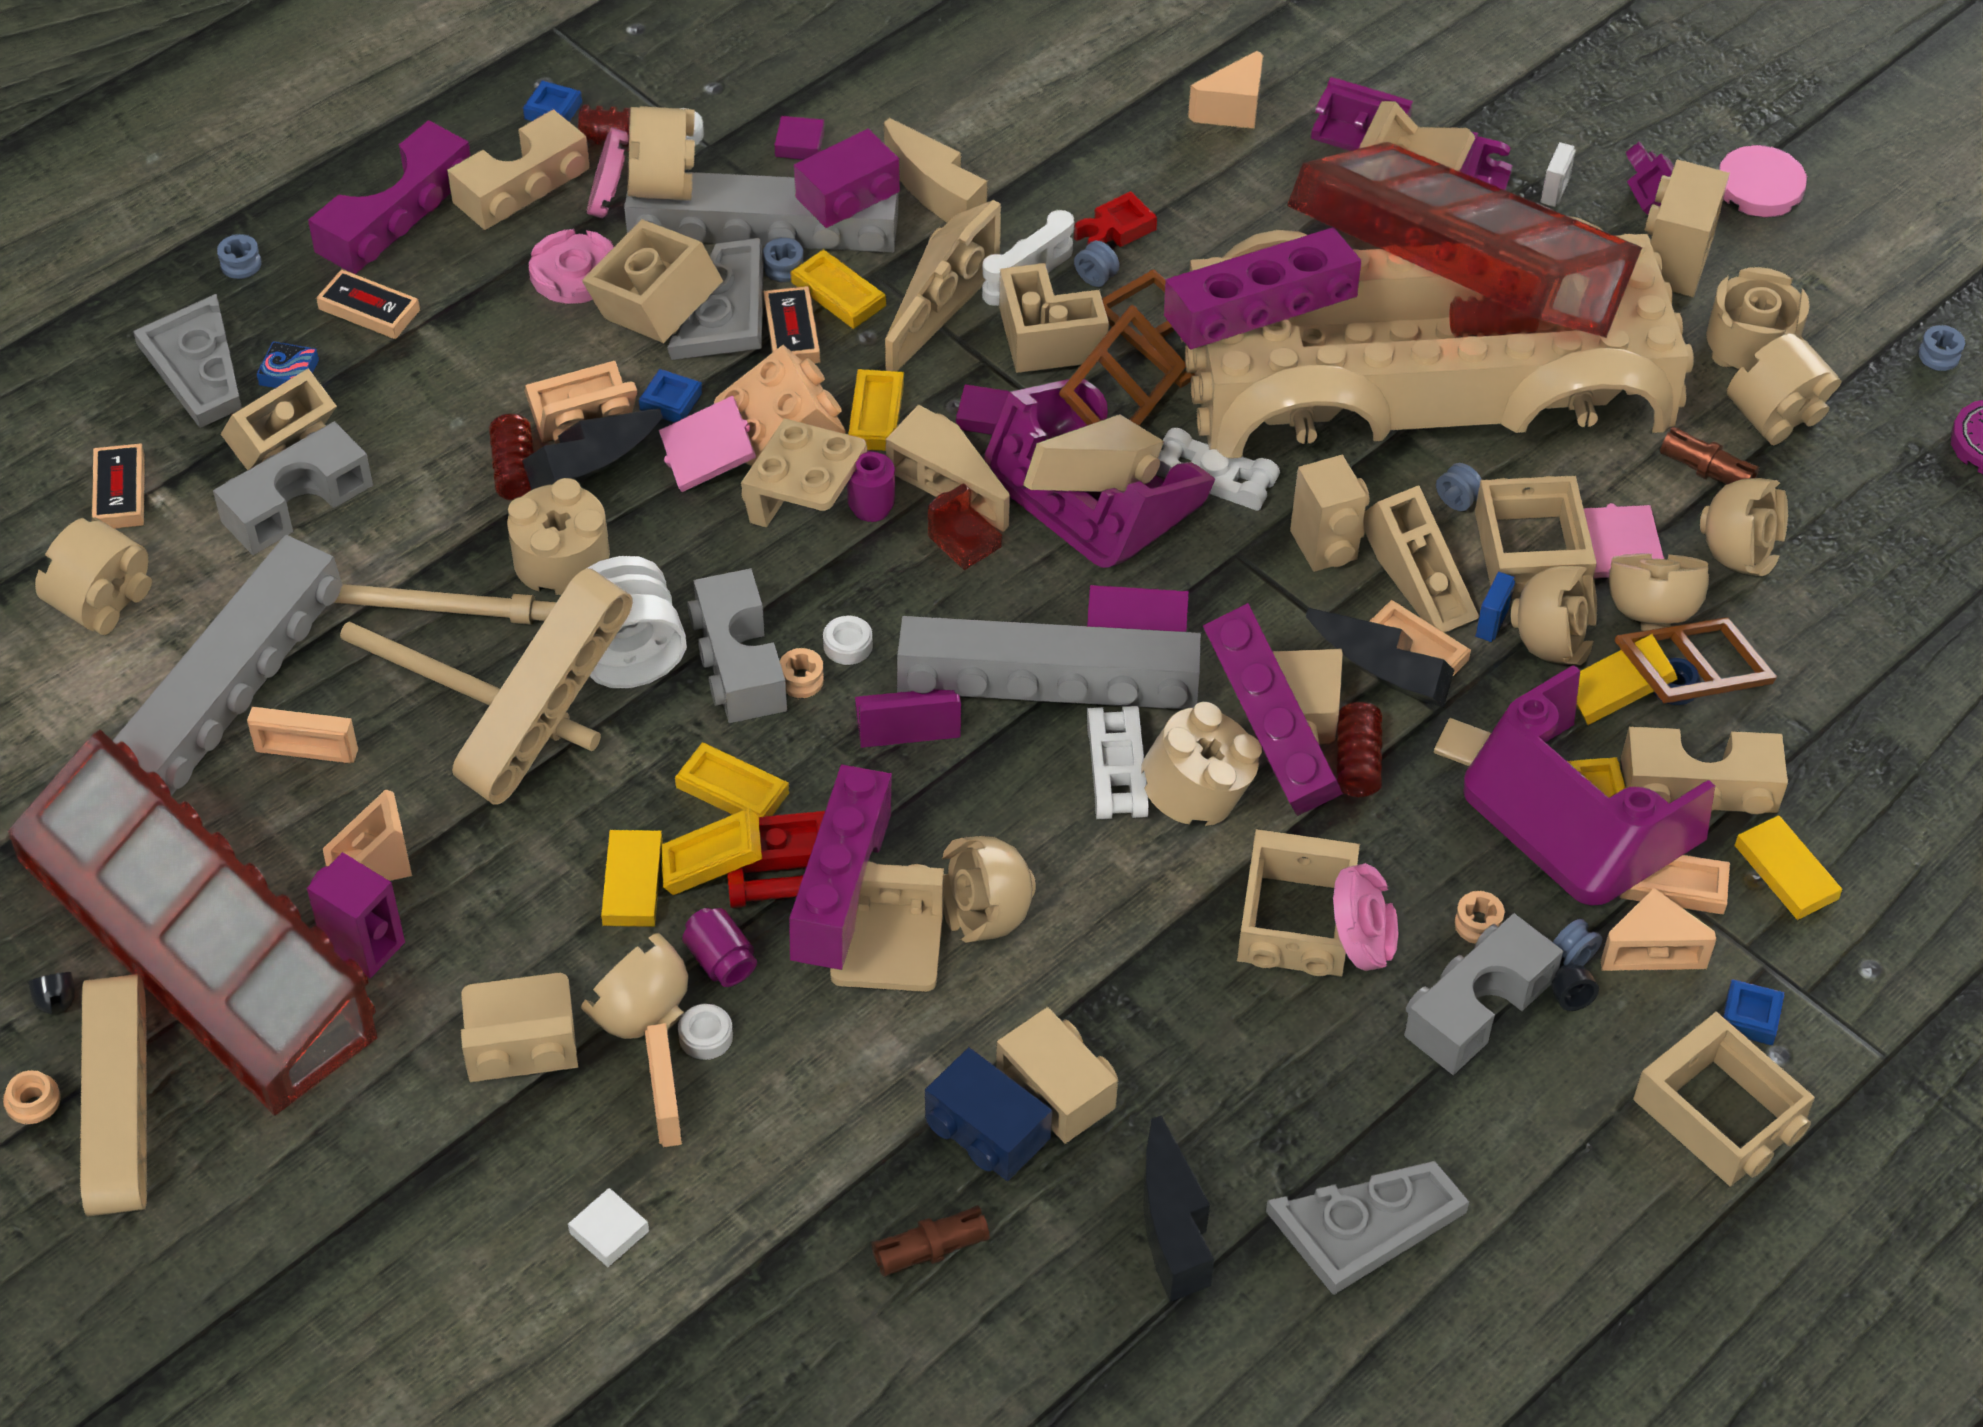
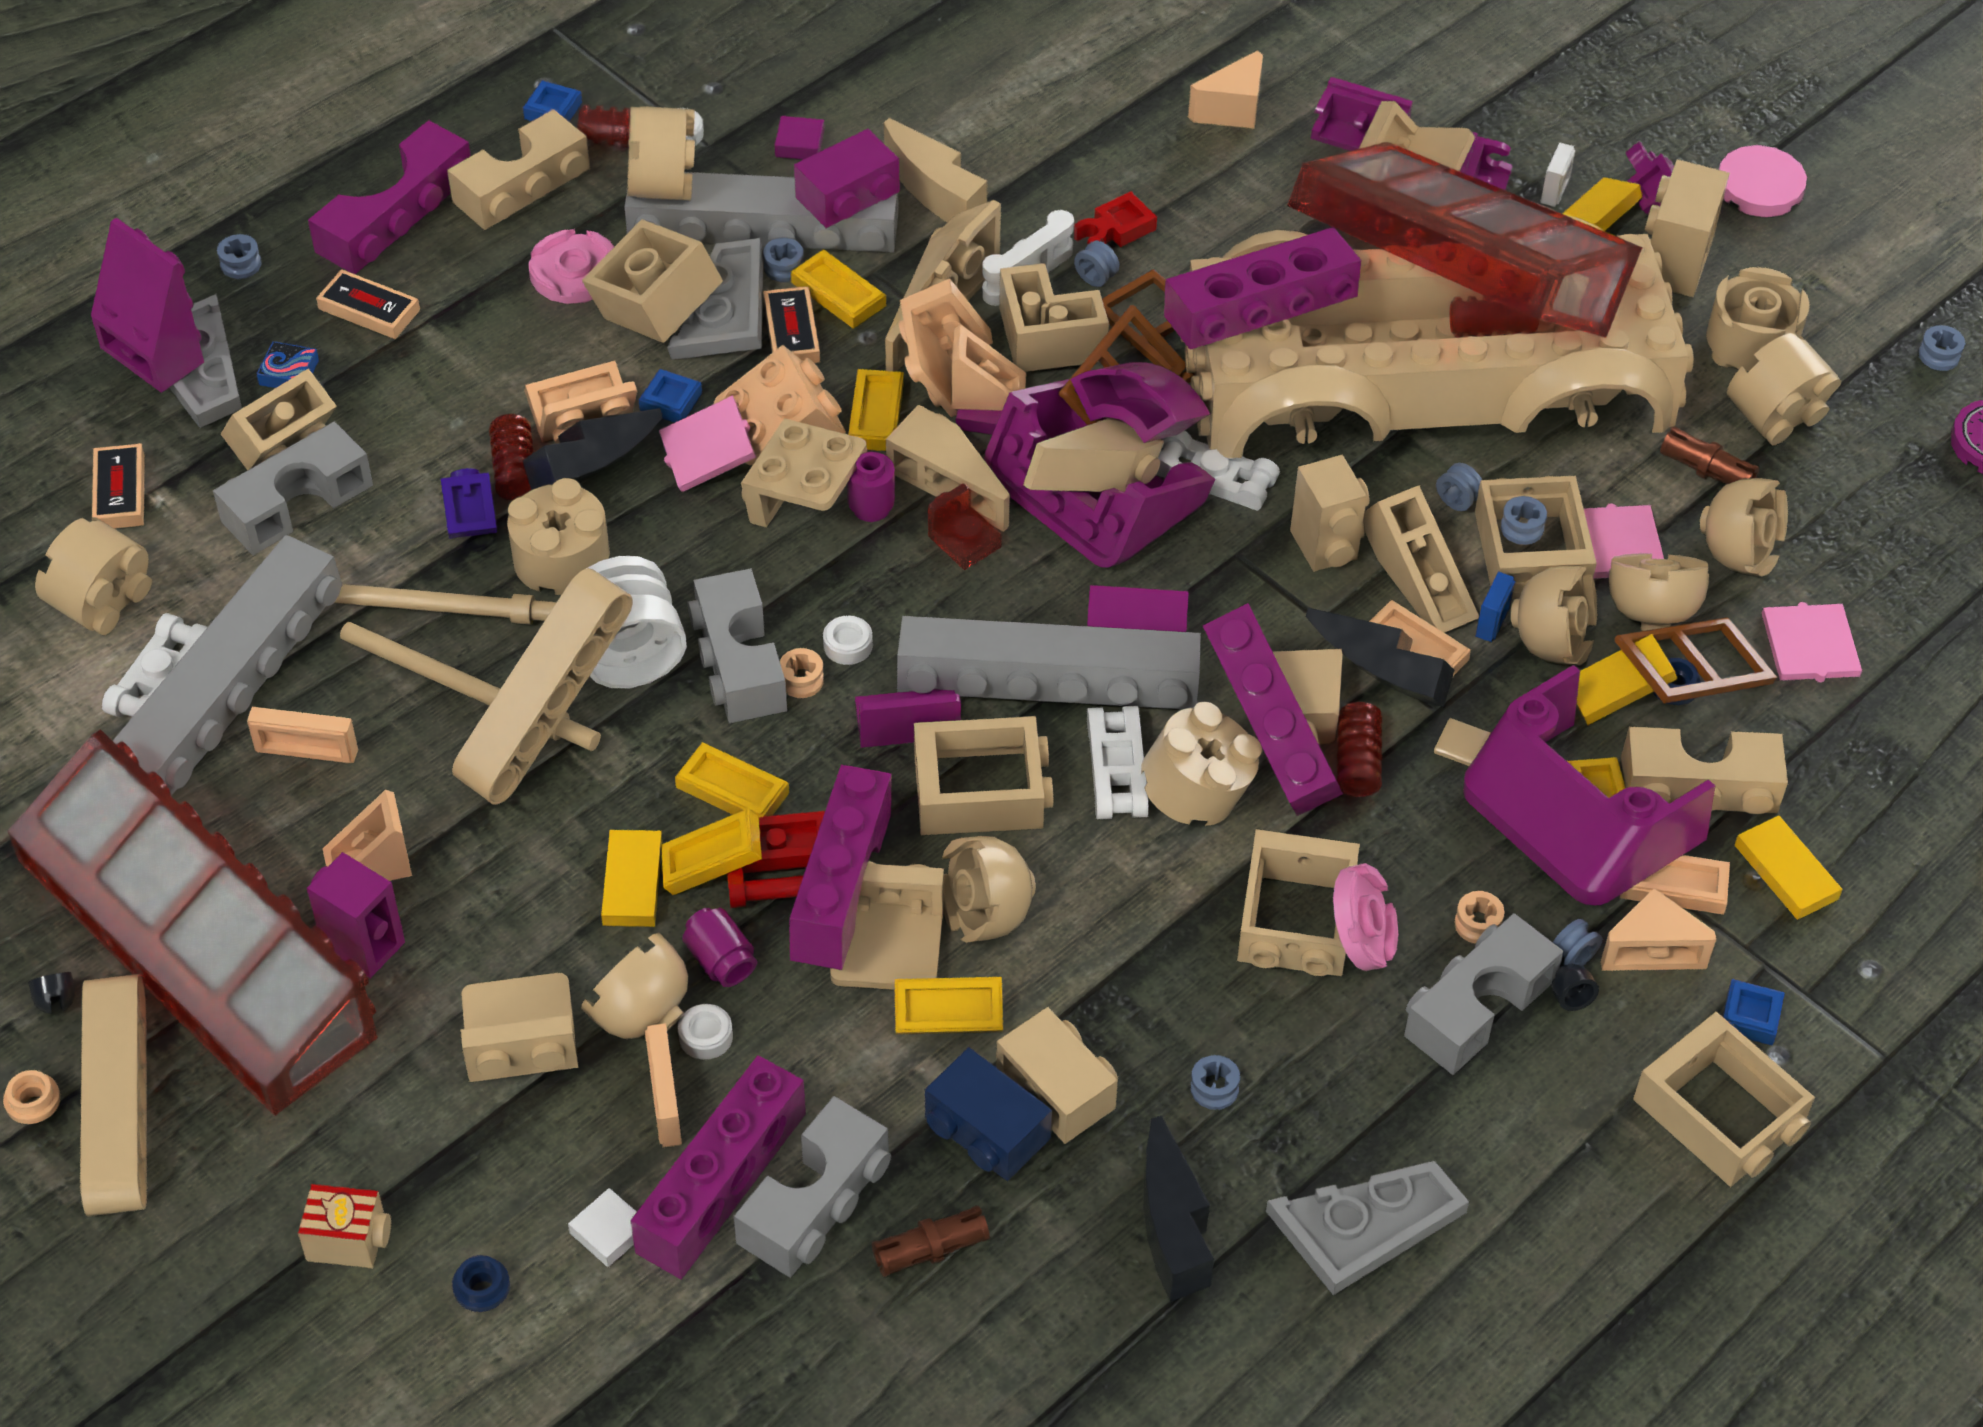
bright pink tile [587,128,629,218] -> none
none -> magenta slope [91,217,204,393]
none -> white plate [102,613,207,717]
none -> tan brick [298,1184,391,1268]
none -> dark purple bracket [441,468,497,539]
none -> dark blue plate [452,1255,510,1312]
none -> magenta brick [630,1055,806,1280]
none -> light grey arch [734,1096,891,1278]
none -> yellow tile [894,977,1003,1034]
none -> light nougat bracket [899,278,993,417]
none -> tan window [914,716,1053,835]
none -> light nougat slope [952,325,1026,411]
none -> magenta brick [1071,362,1210,443]
none -> sand blue bush [1191,1055,1240,1110]
none -> sand blue bush [1501,496,1547,545]
none -> yellow tile [1561,177,1642,232]
none -> bright pink piece [1762,602,1862,682]

